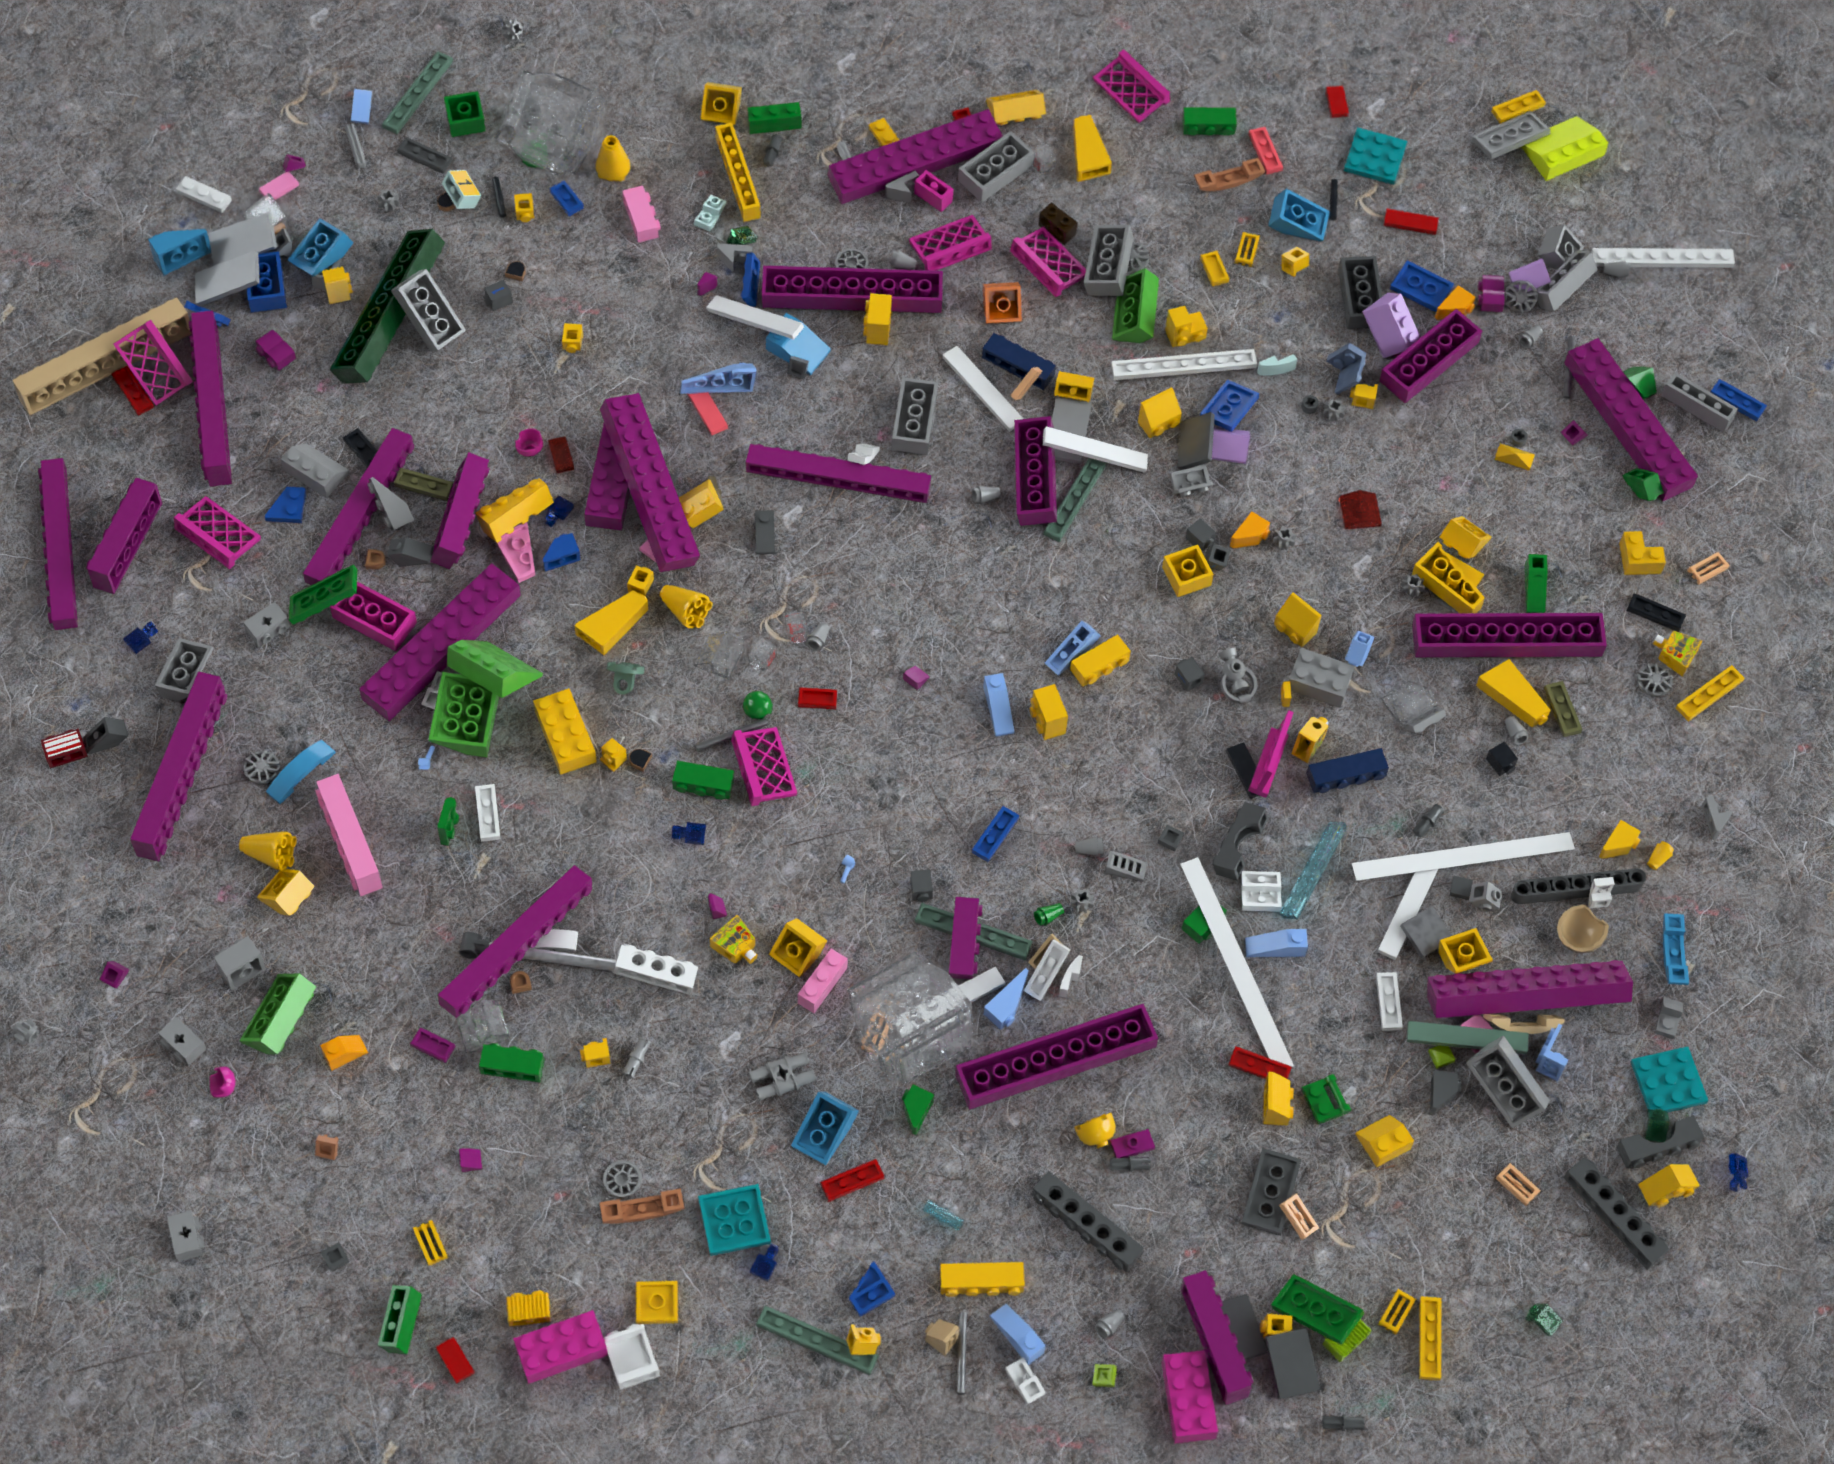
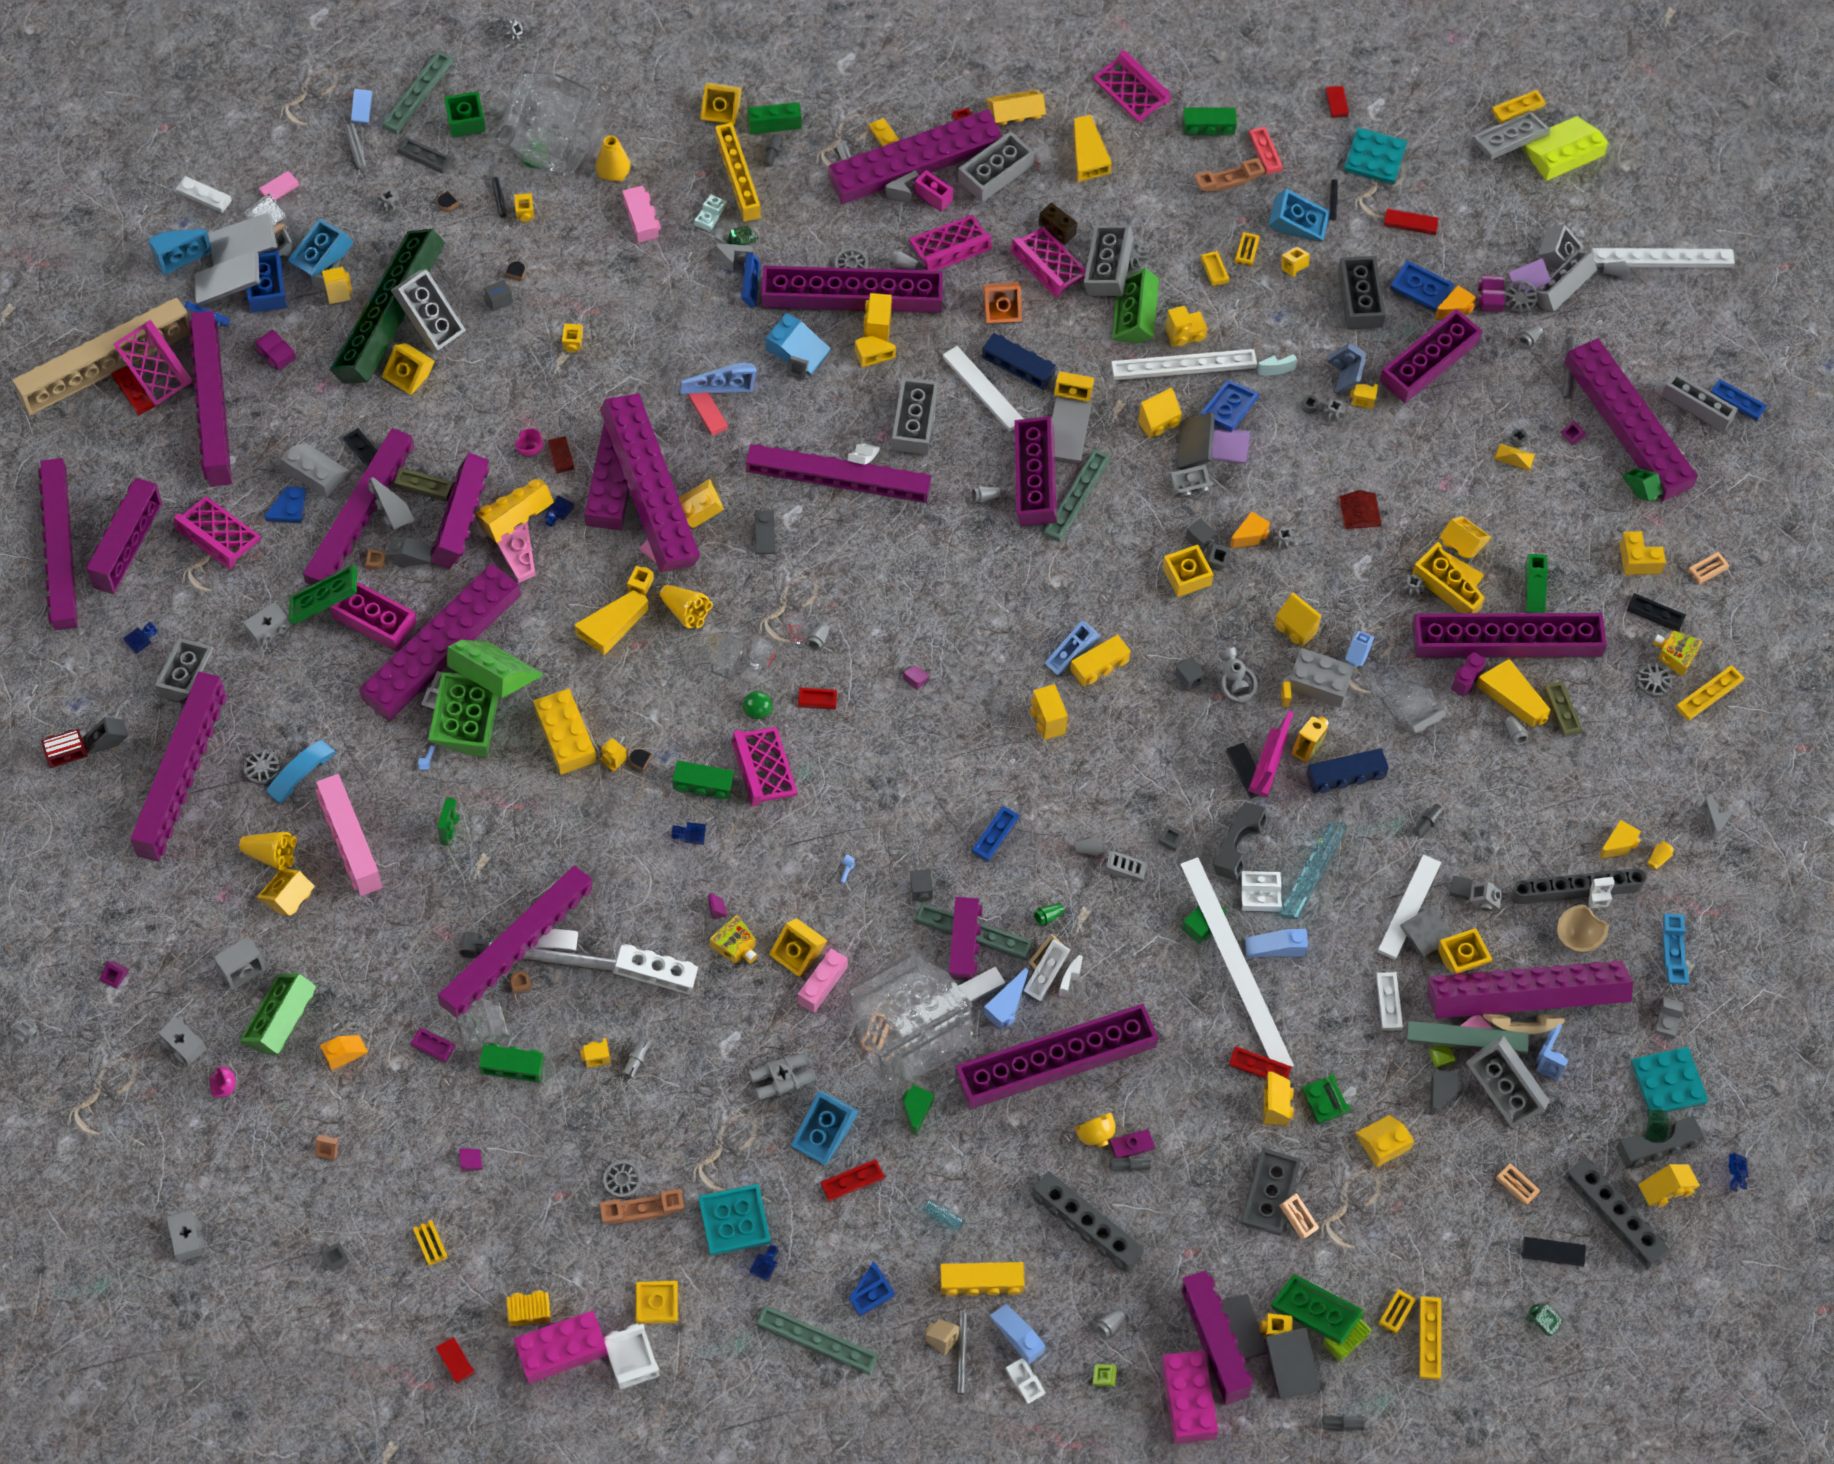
magenta slope [283,154,306,172] -> none
green brick [378,1285,422,1355] -> none
light aqua brick [442,170,481,209] -> none
white plate [475,784,501,842] -> none
blue slope [543,533,581,571] -> none
blue plate [550,180,584,216] -> none
sand green tile [606,661,645,694] -> none
flat silver bar [695,718,768,752] -> none
magenta slope [697,272,718,296] -> none
white tile [706,295,804,339] -> none
yellow brick [846,1325,881,1355] -> none
light blue slope [983,673,1014,736] -> none
light nougat tile [1011,367,1042,400] -> none
white tile [1043,427,1148,473] -> none
light grey gear [1070,888,1094,914] -> none
white sticker [1352,832,1575,881] -> none
lavender slope [1362,293,1420,358] -> none
black brick [1486,741,1518,776] -> none
green slope [1623,366,1657,399] -> none
none -> yellow slope [382,343,435,395]
none -> yellow slope [855,336,896,367]
none -> magenta brick [1451,652,1486,697]
none -> black tile [1522,1236,1586,1267]

